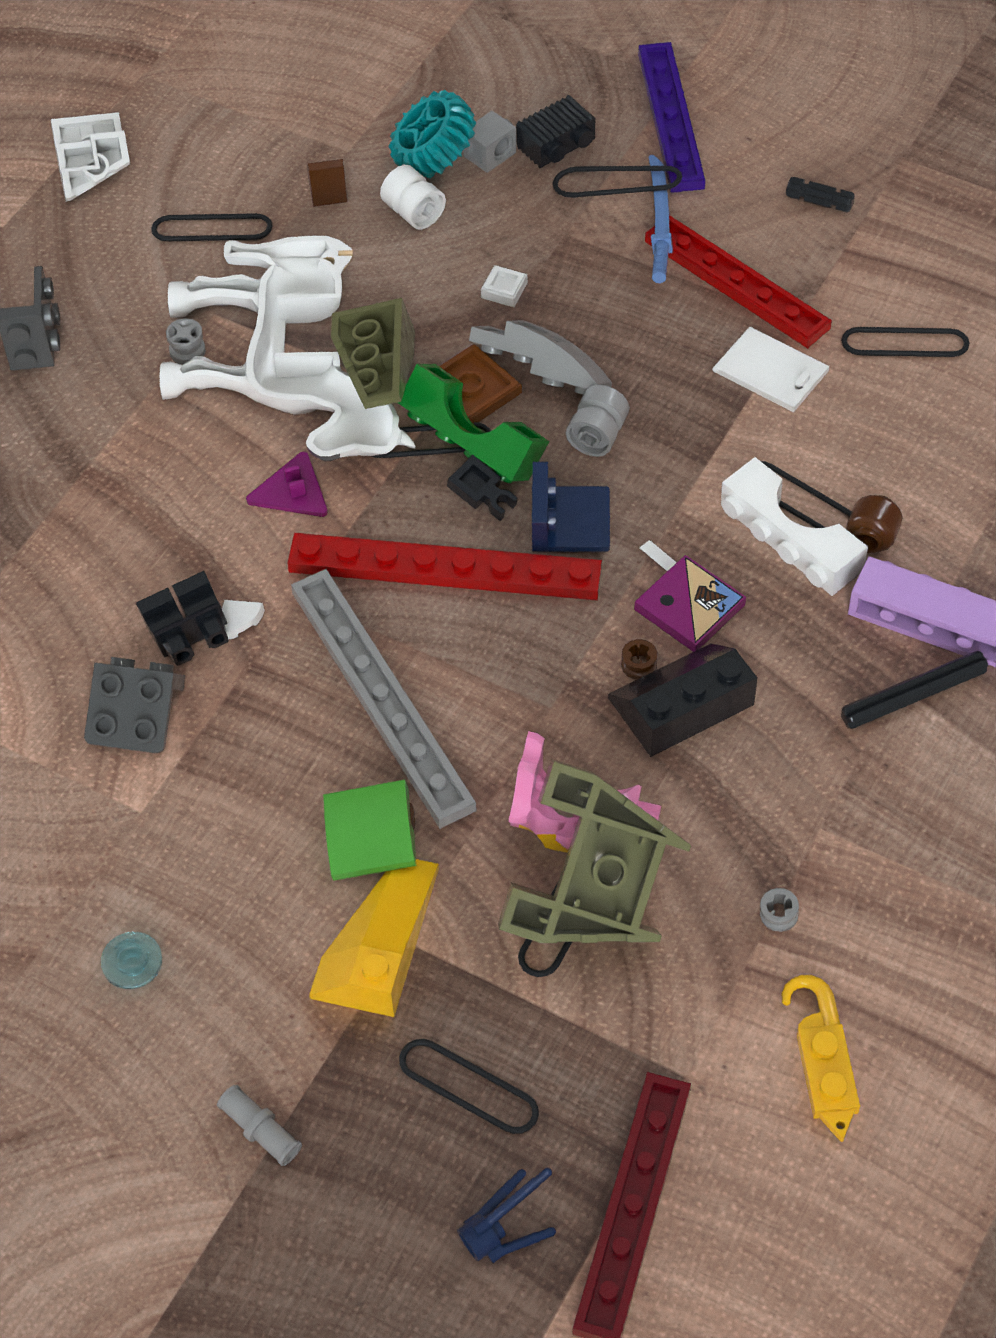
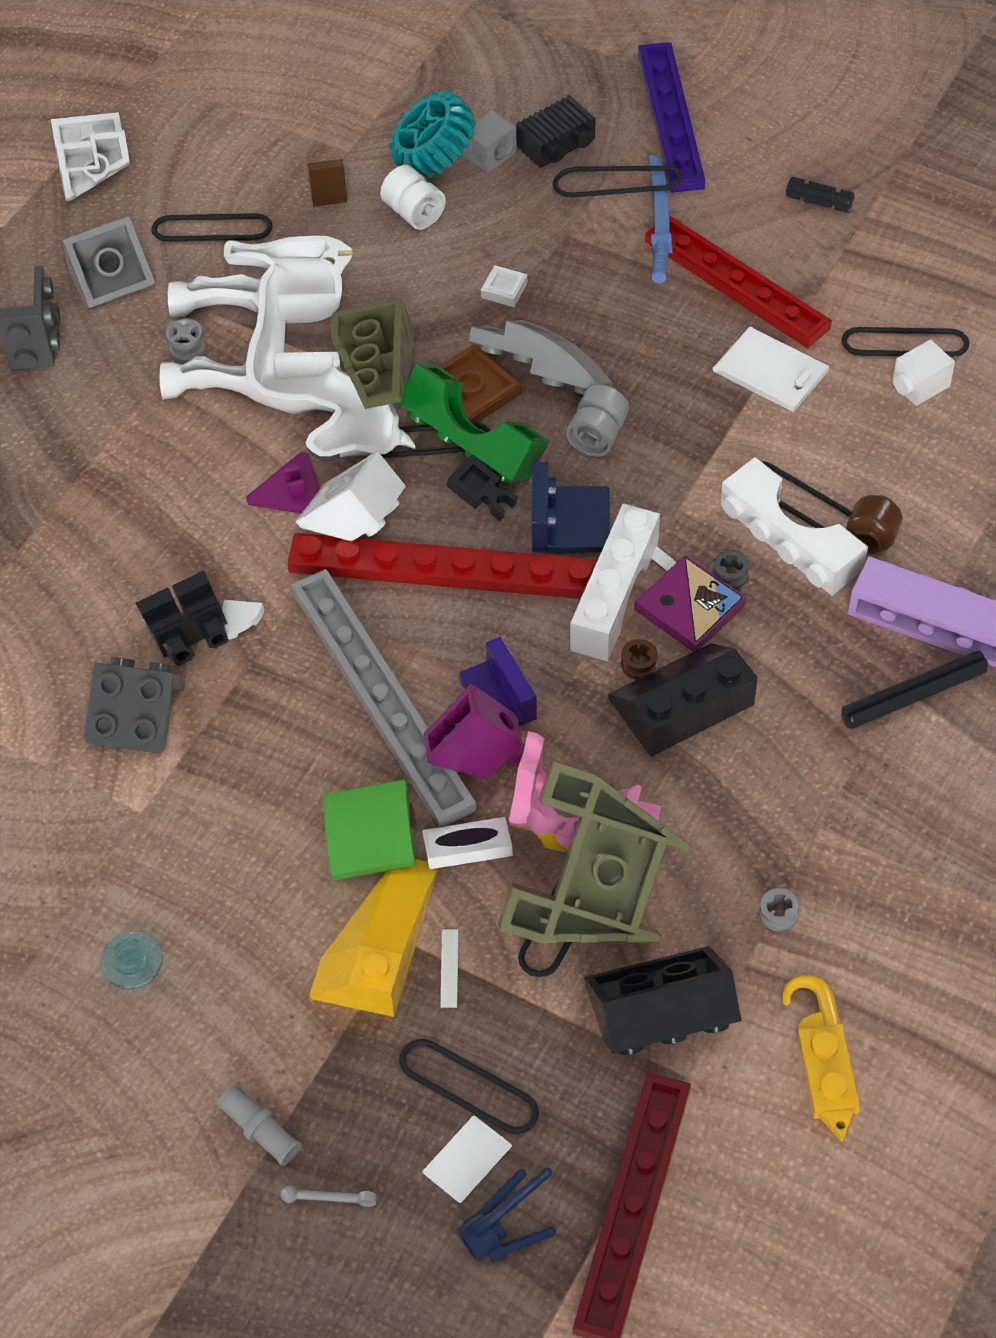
none -> light grey slope [62,216,155,308]
none -> light grey hinge [280,1184,377,1207]
none -> white slope [296,451,406,541]
none -> white tile [422,817,513,869]
none -> white sticker [422,1116,512,1203]
none -> magenta torso [423,684,525,779]
none -> white piece [441,929,458,1008]
none -> dark purple panel [459,637,537,726]
none -> white arch [570,504,660,662]
none -> black slope [584,946,742,1055]
none -> dark grey bush [713,550,749,589]
none -> white brick [892,339,955,406]

